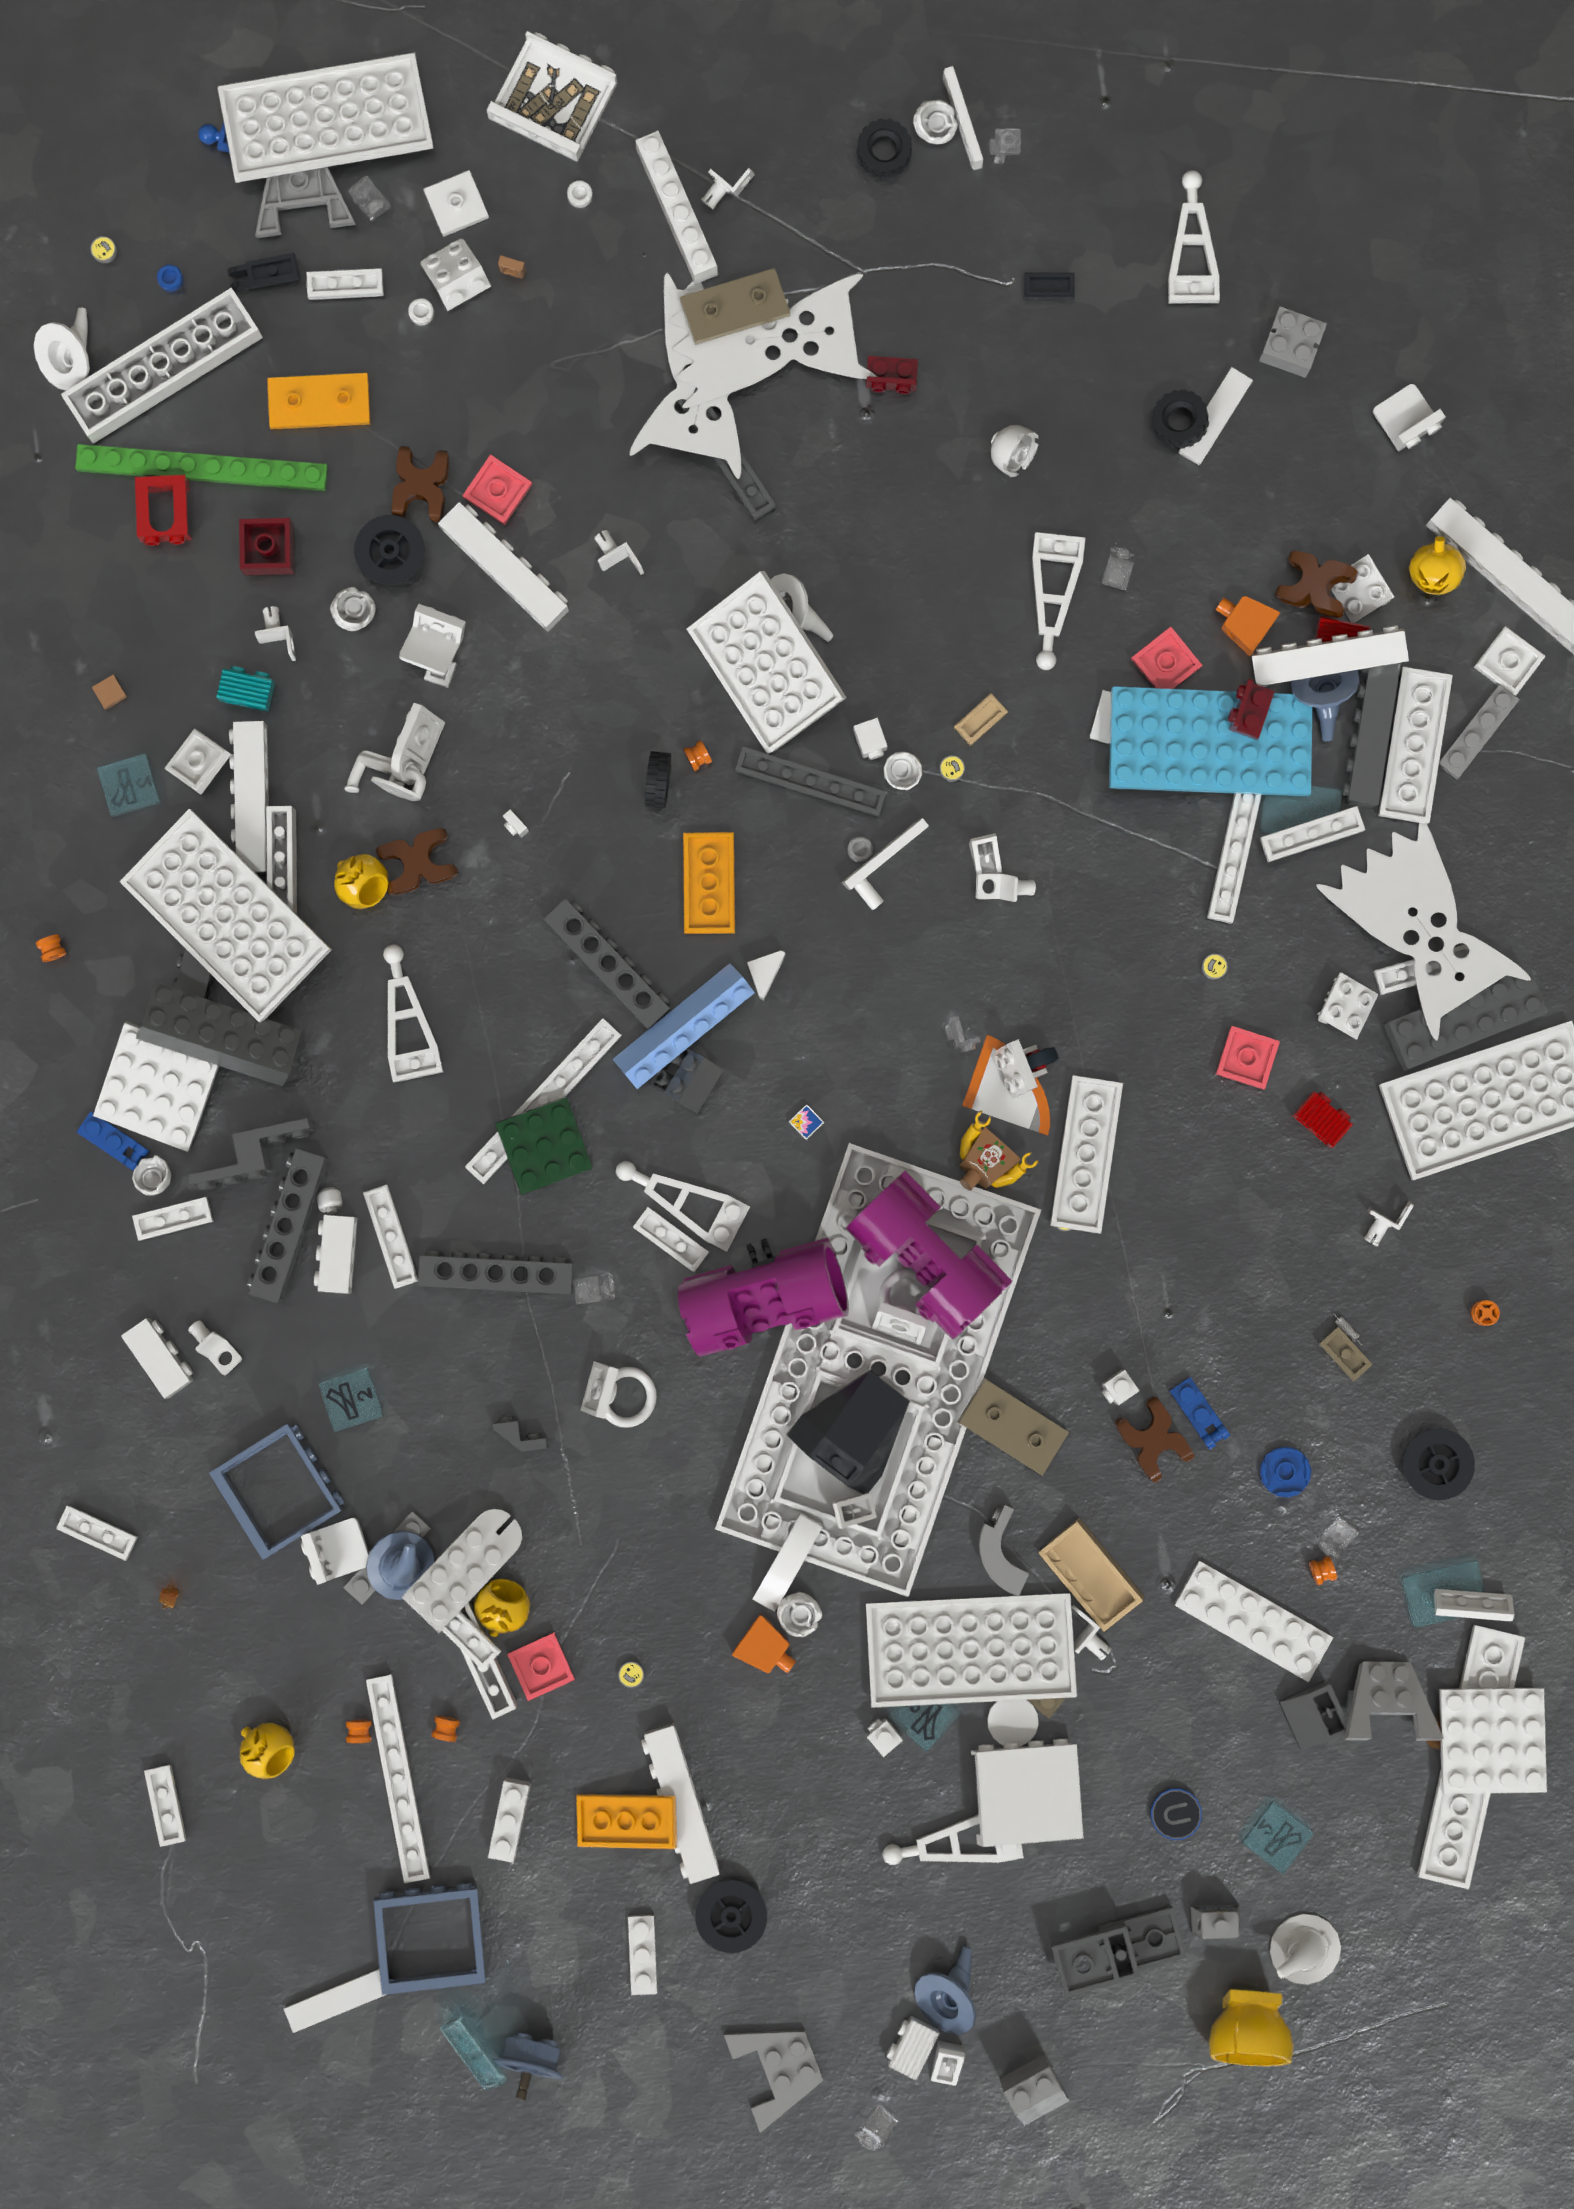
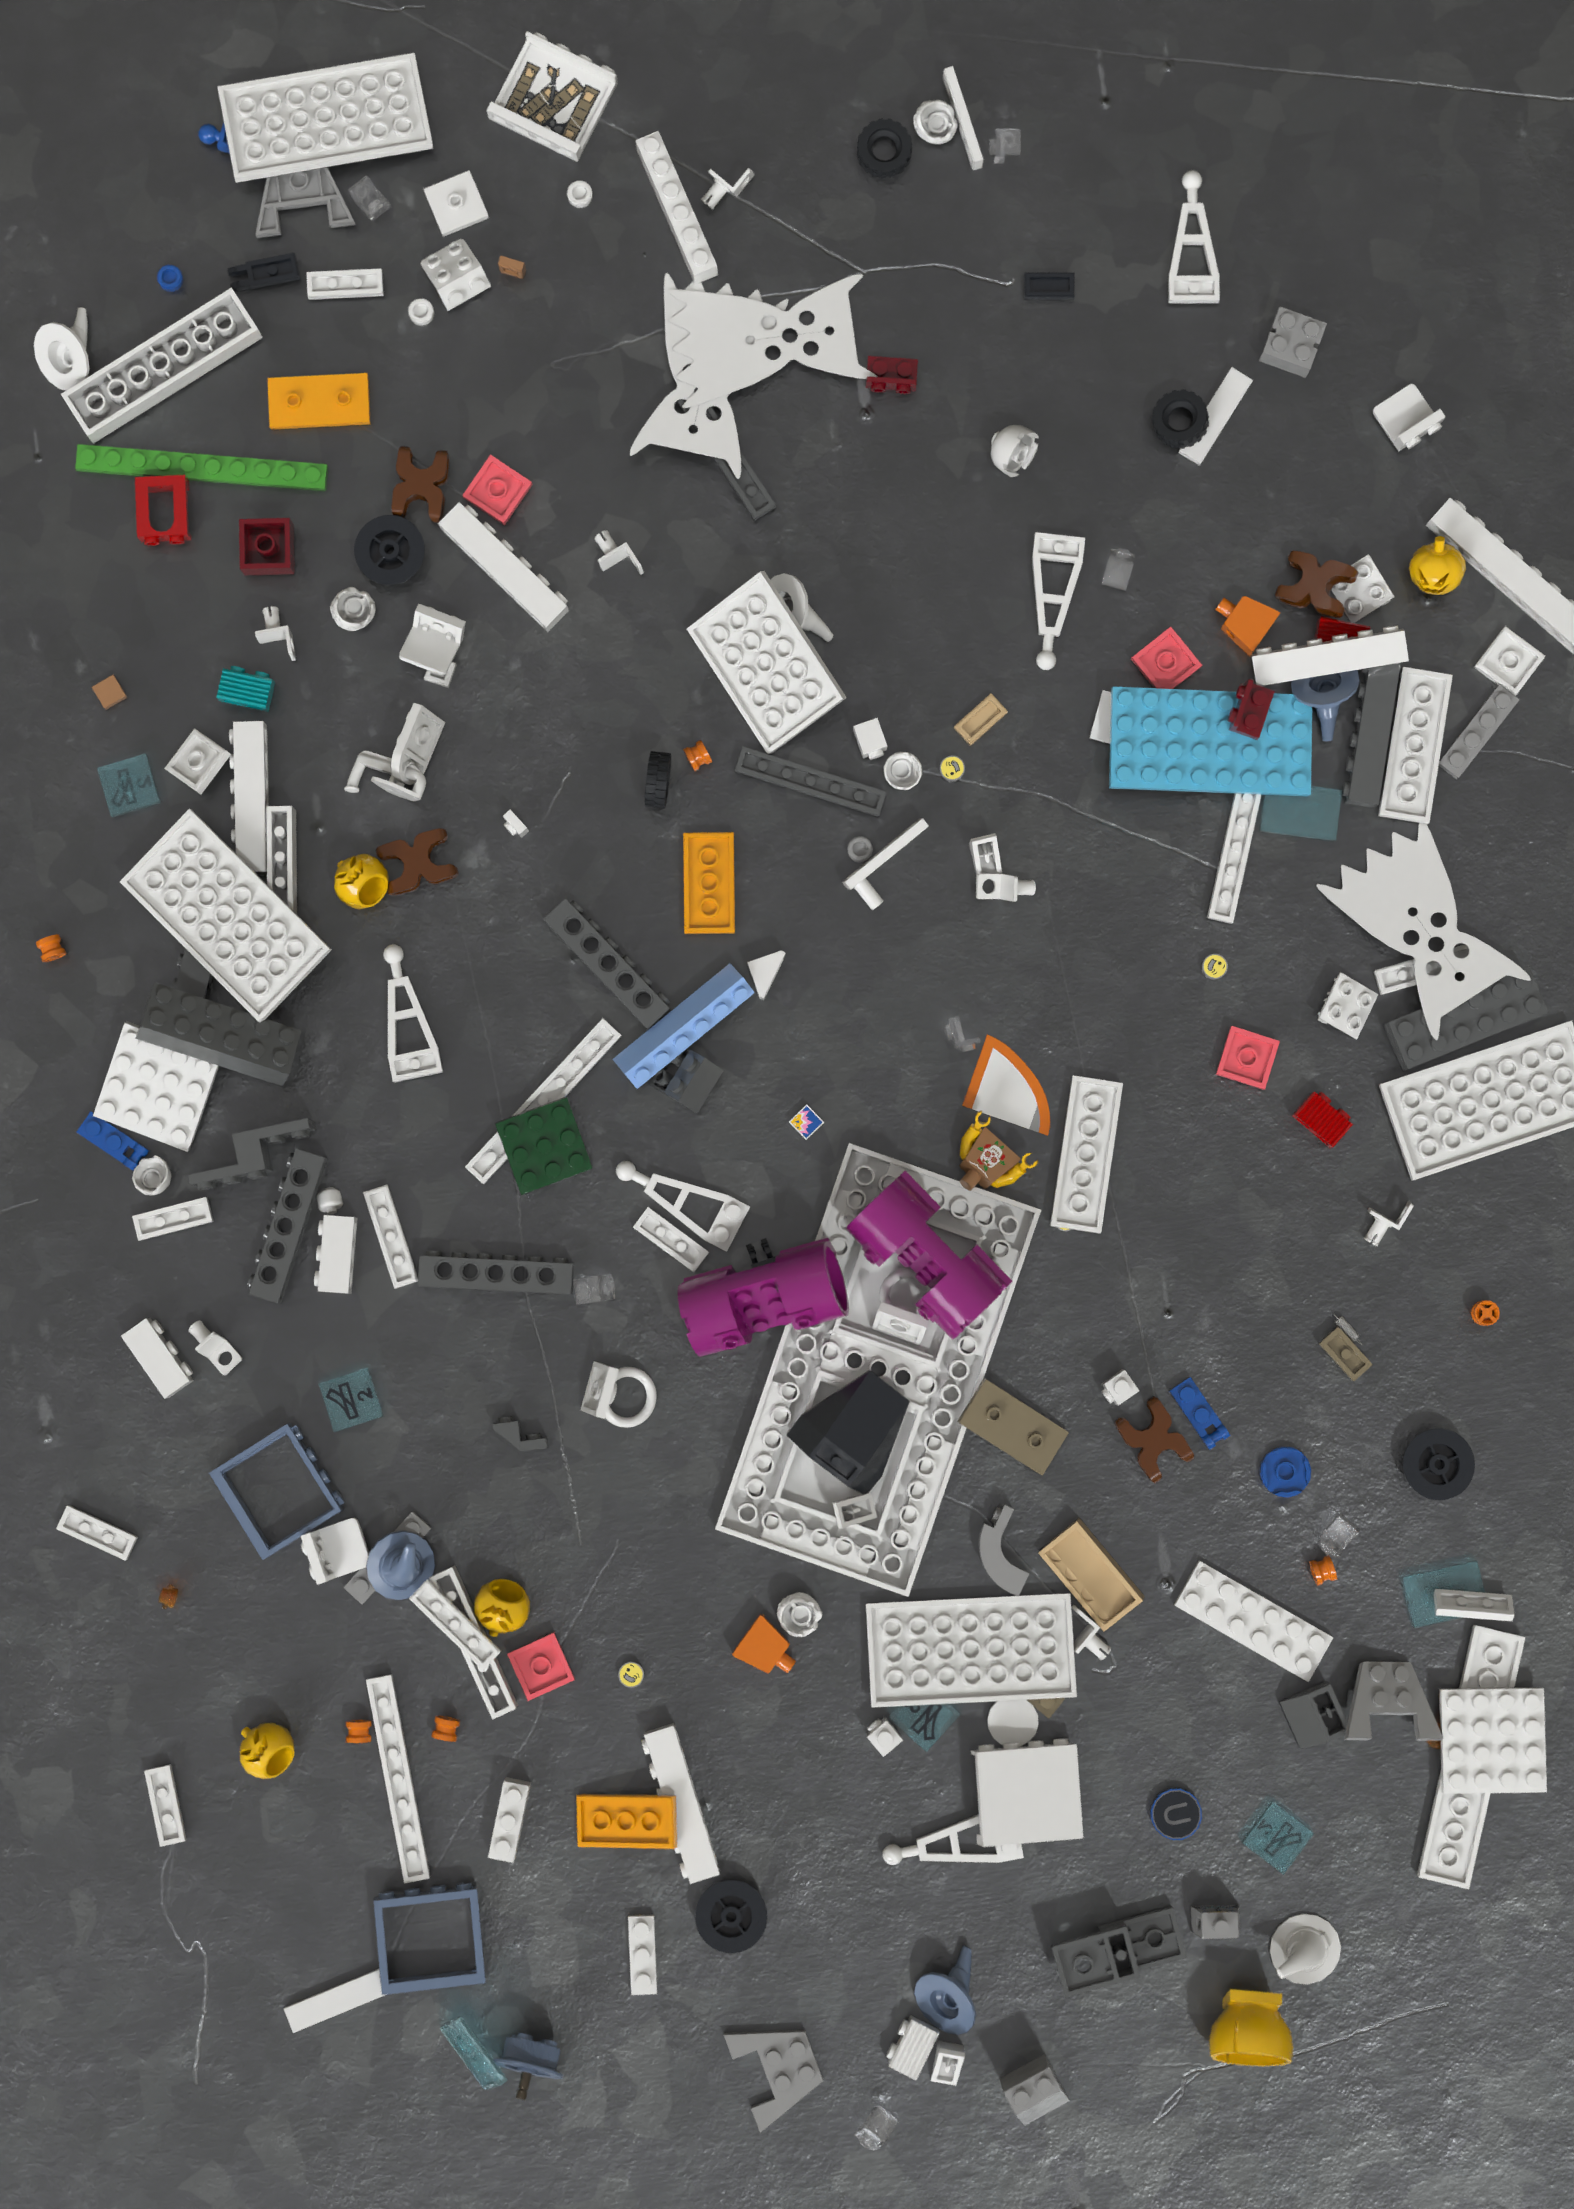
tile [91,236,117,264] -> none
white plate [402,1509,522,1633] -> none
dark tan plate [680,268,790,345] -> none
white slope [753,1513,823,1612] -> none
white plate [994,1039,1059,1098] -> none
white plate [1260,806,1365,862] -> none

